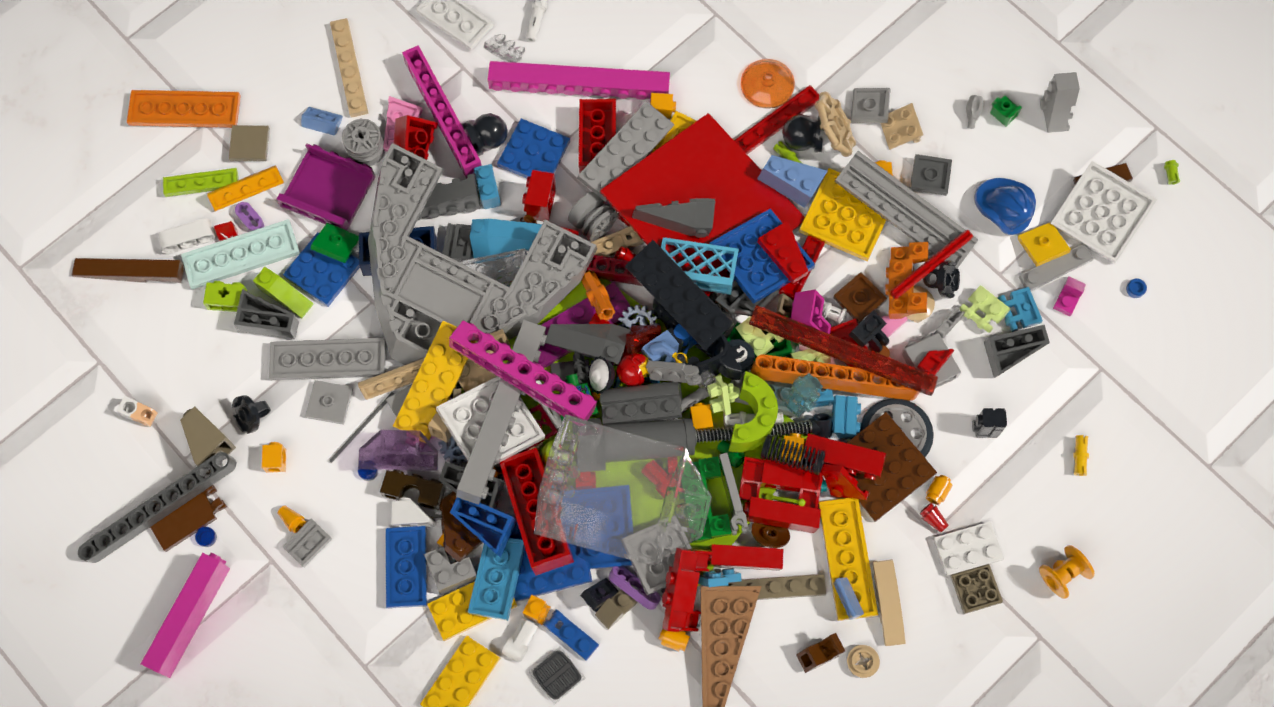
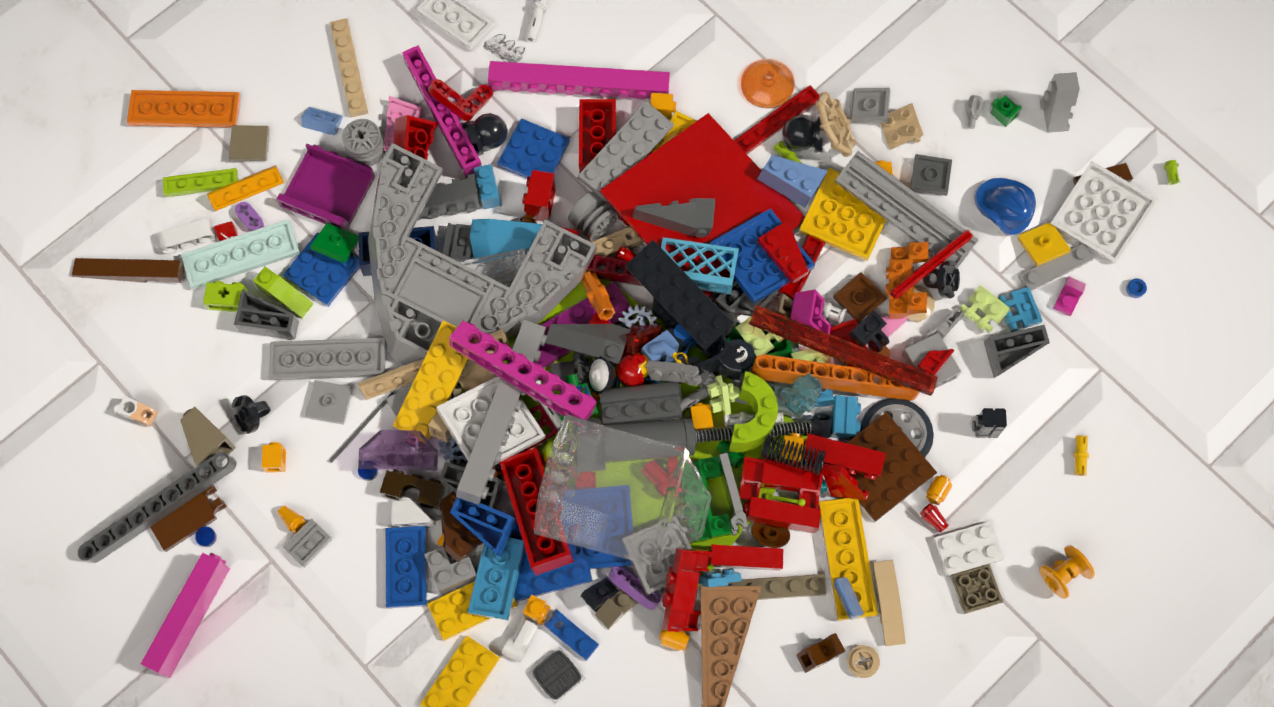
none -> red beam [428,79,493,121]

